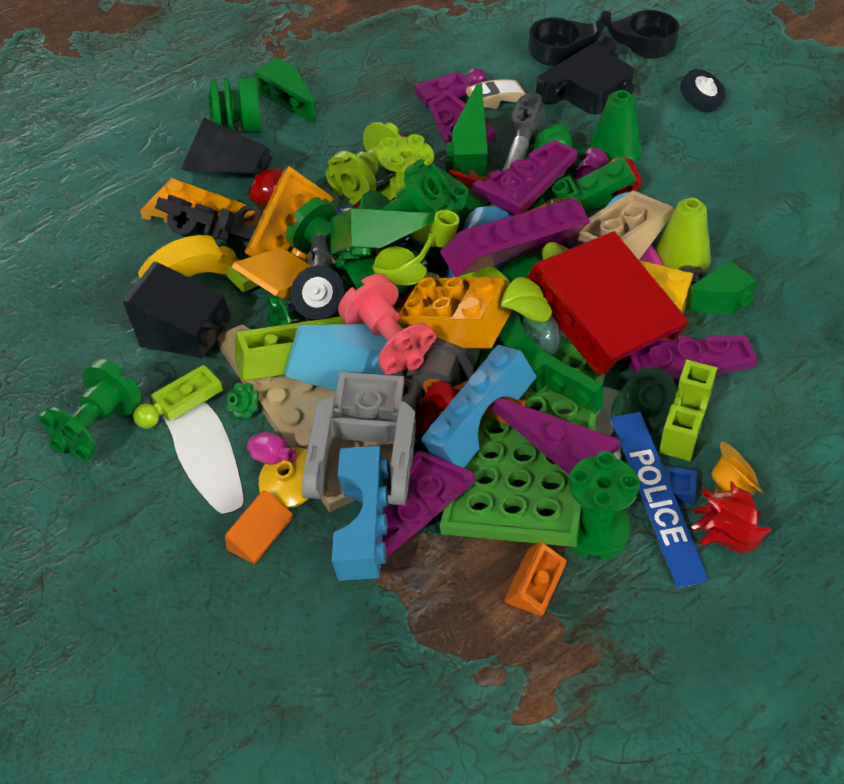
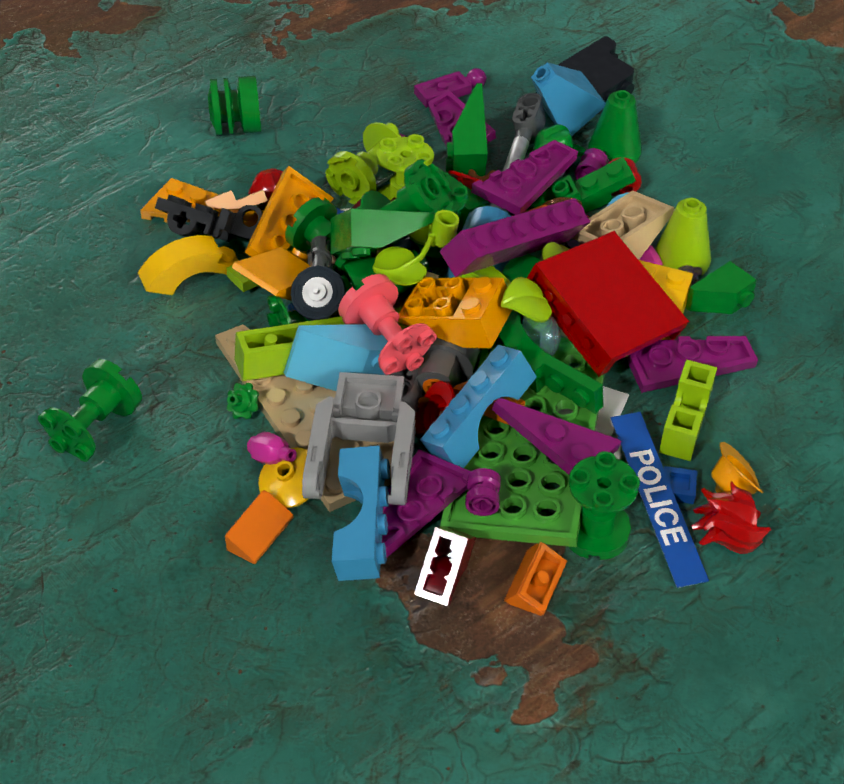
black slope [123,262,231,358] -> none
lime plate [133,365,223,429] -> none
white sticker [161,402,243,514] -> none
black slope [181,117,273,175] -> none
green slope [255,57,316,123] -> none
slope [466,79,526,109] -> none
black piece [528,10,679,66] -> none
clear green piece [610,366,676,434] -> none
black wheel [680,69,726,112] -> none
none -> light nougat slope [205,190,268,209]
none -> arch [414,526,476,606]
none -> magenta wheel [465,468,501,516]
none -> dark azure slope [531,62,606,137]

